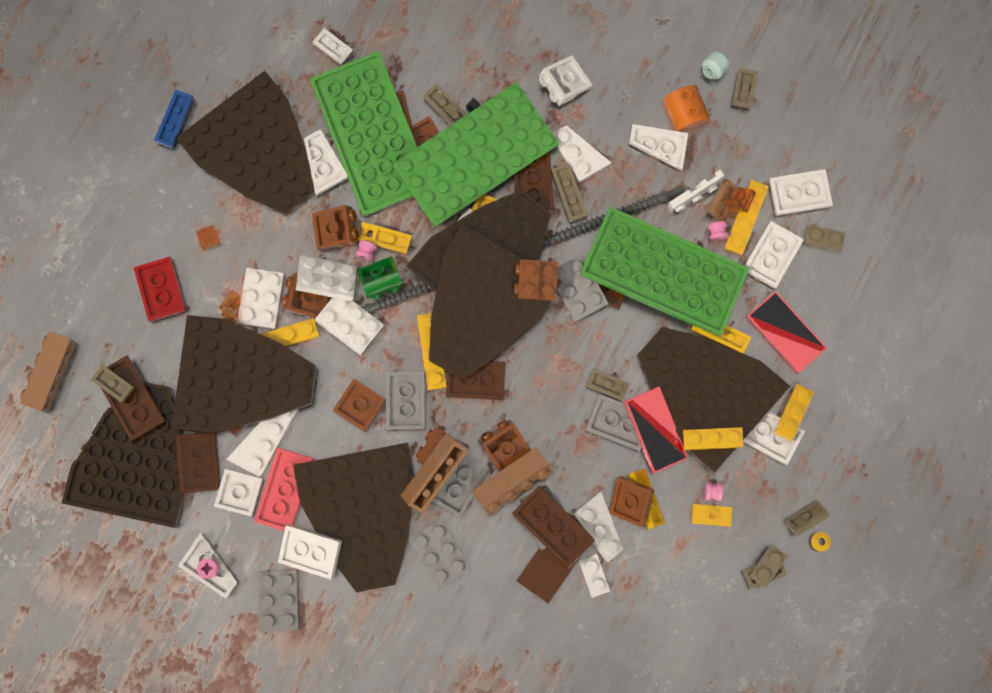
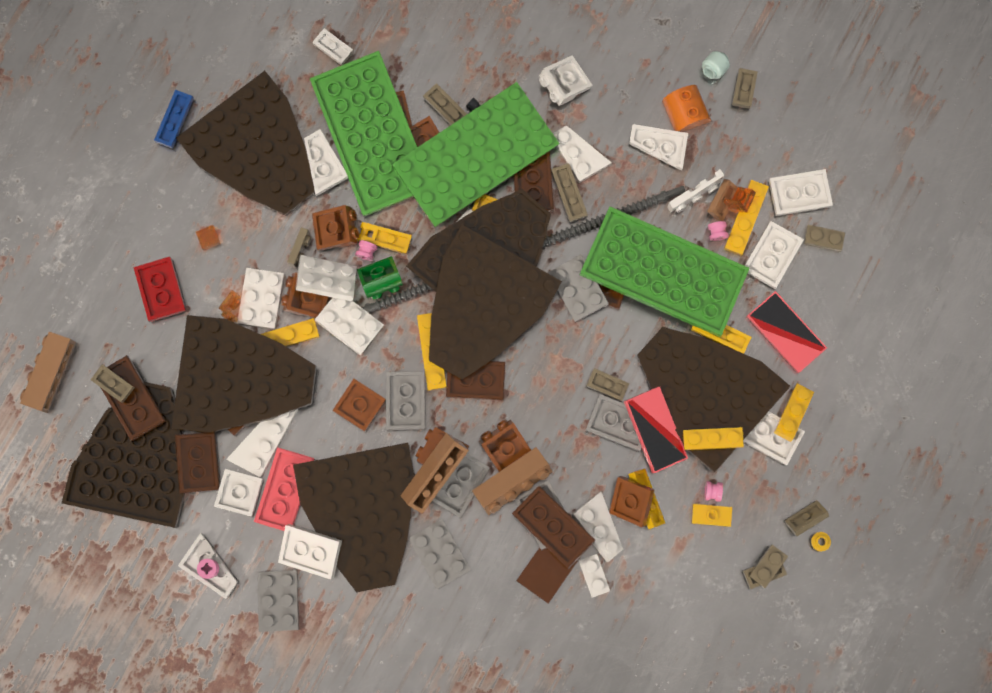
dark orange plate [514,259,558,301] -> none
none -> dark tan plate [287,227,312,269]

